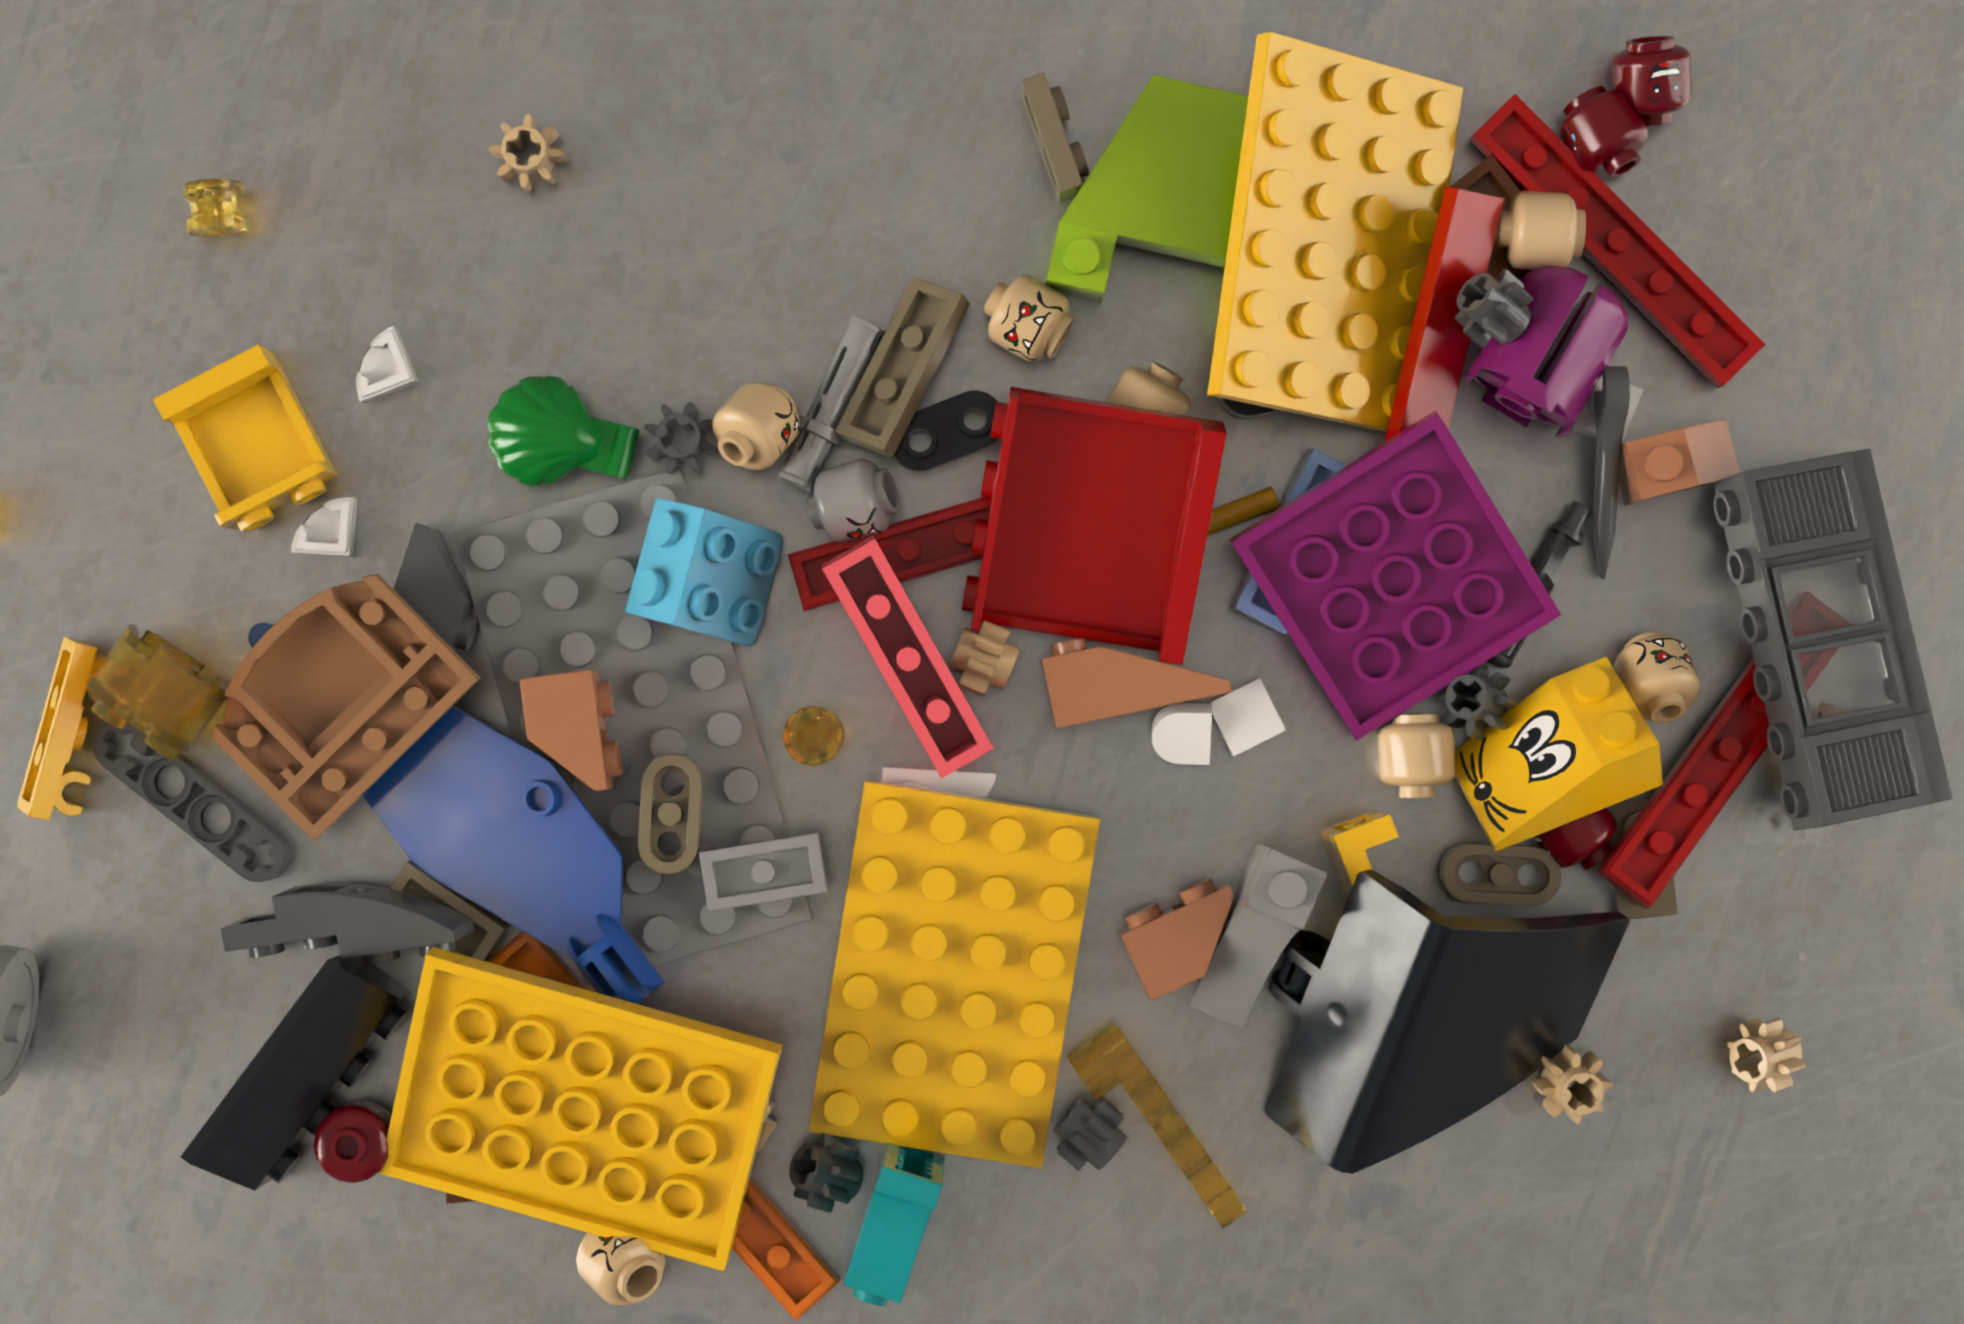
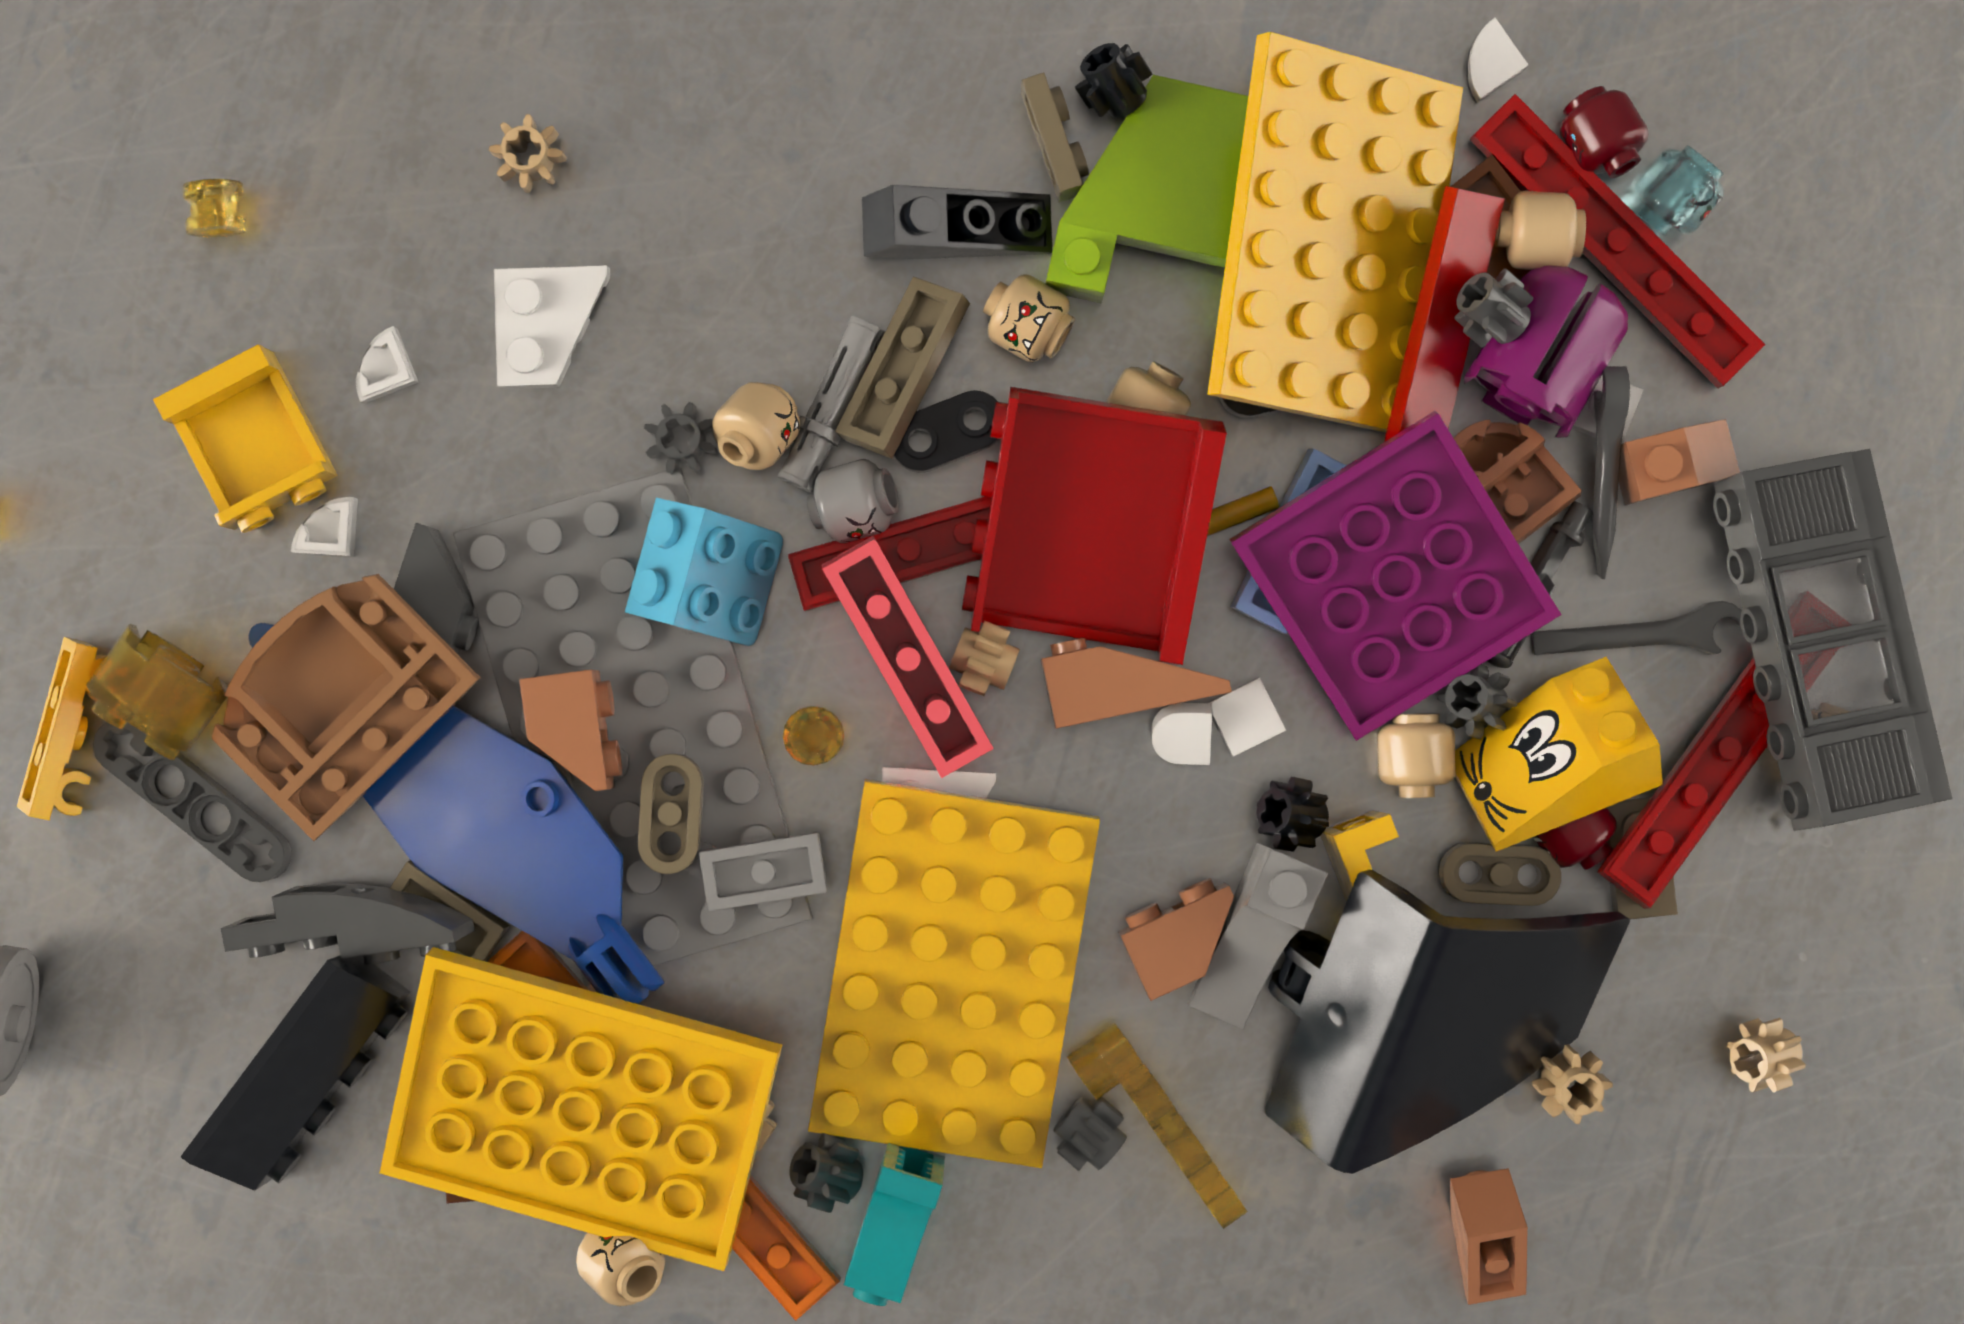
dark red head [313,1100,391,1183] -> none
green animal [487,376,639,487] -> none
dark red head [1612,36,1692,126] -> none
tan head [1614,632,1700,723] -> none
none -> white wing [494,265,610,389]
none -> black slope [862,185,1052,259]
none -> black gear [1075,43,1153,118]
none -> black gear [1256,776,1329,852]
none -> nougat slope [1450,1168,1528,1305]
none -> nougat slope [1454,420,1582,544]
none -> white tile [1468,17,1528,102]
none -> dark grey piece [1532,601,1742,655]
none -> clear light blue head [1634,145,1724,236]

